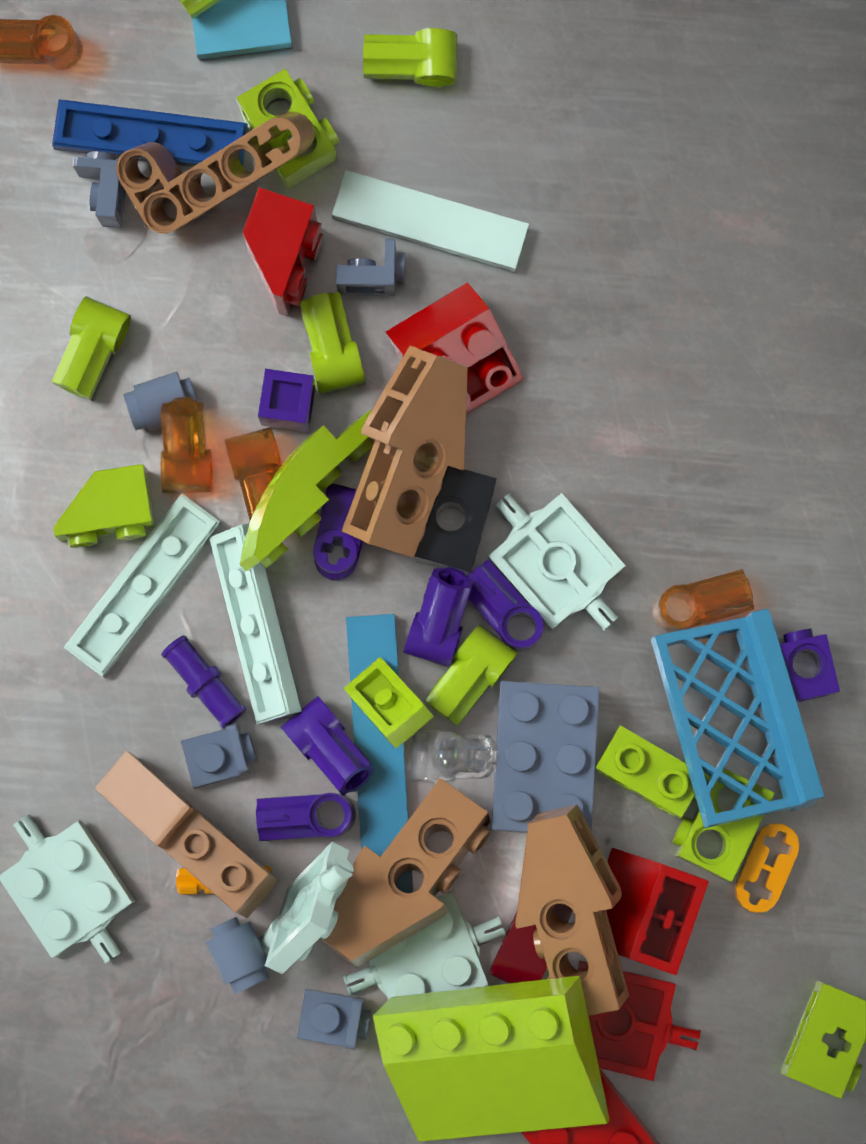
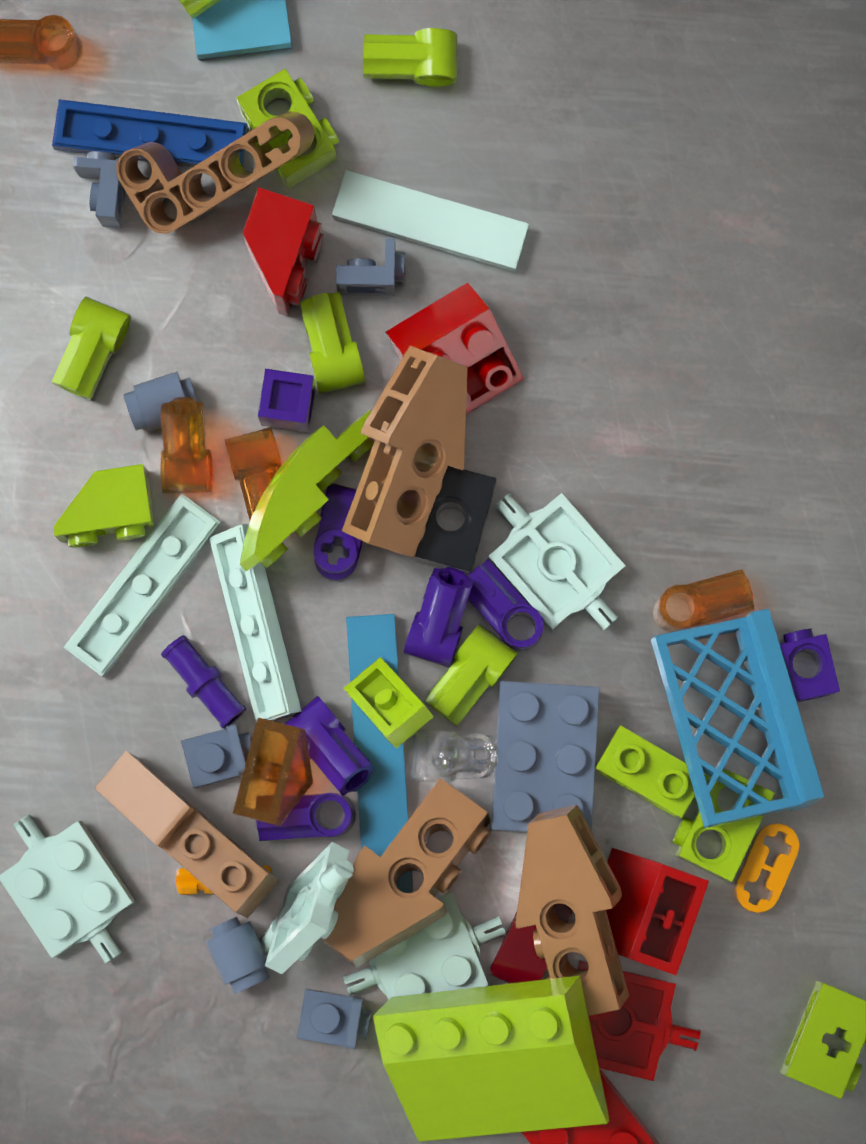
none -> clear orange slope [233,718,313,826]

